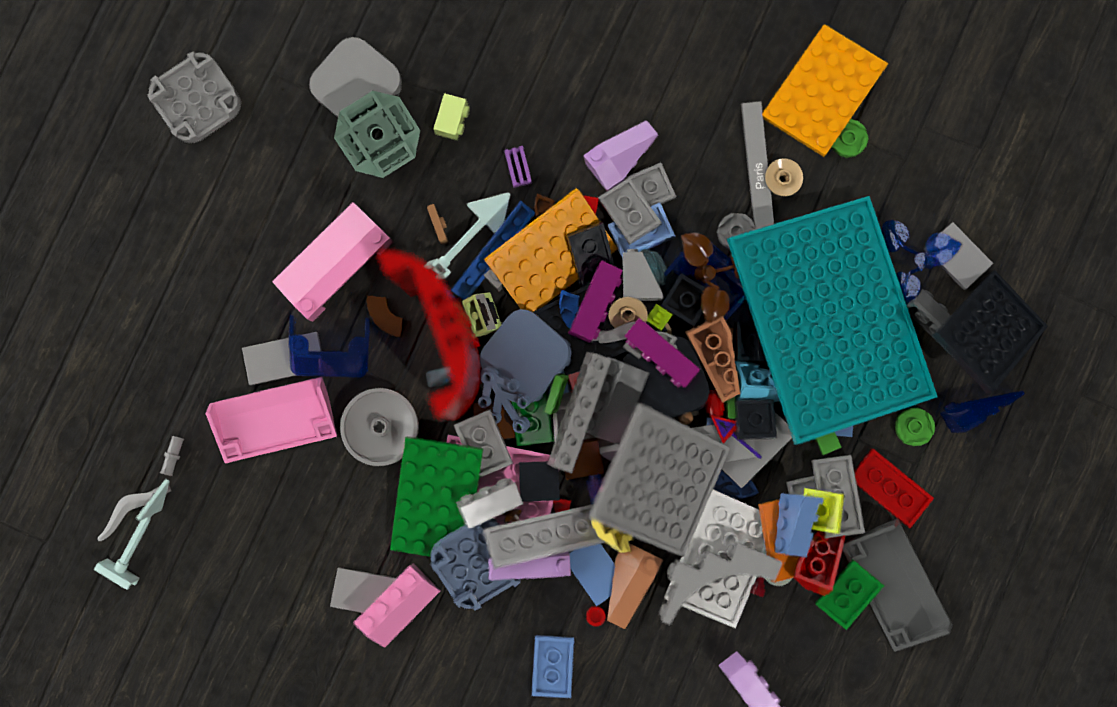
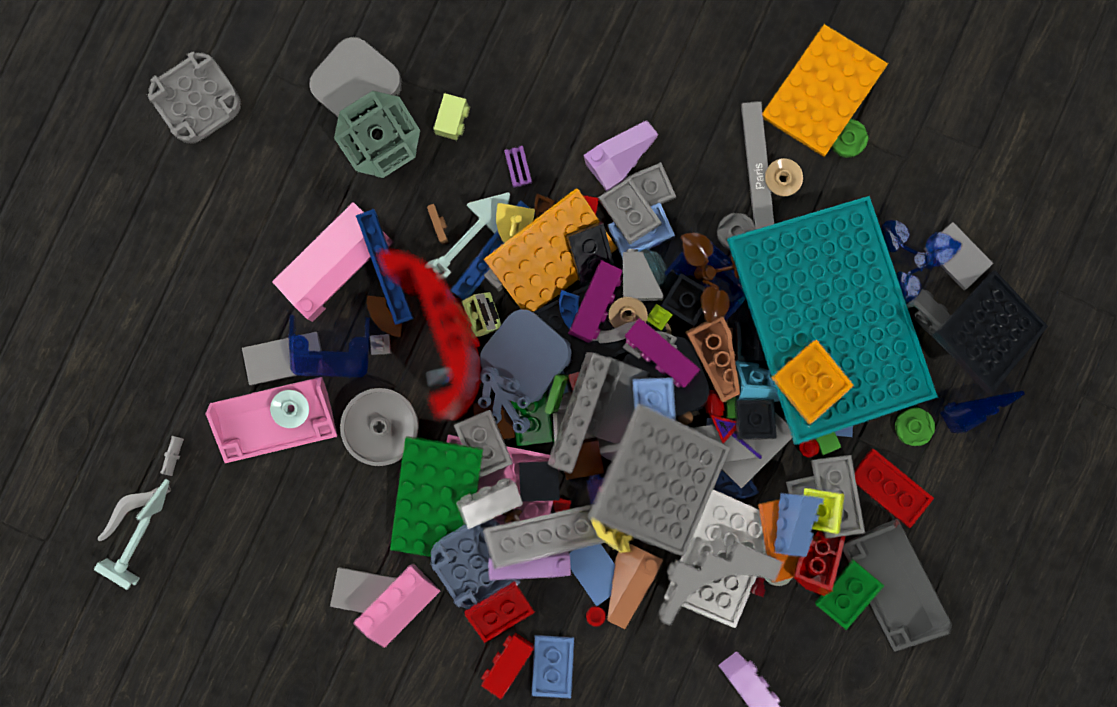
none -> light aqua dish [270,390,309,428]
none -> blue tile [356,209,414,325]
none -> light grey tile [370,334,392,355]
none -> red tile [464,581,535,643]
none -> red brick [481,633,534,699]
none -> light yellow shield [496,203,535,243]
none -> light blue tile [633,378,676,421]
none -> light orange plate [771,340,854,424]
none -> red tile [799,439,819,457]

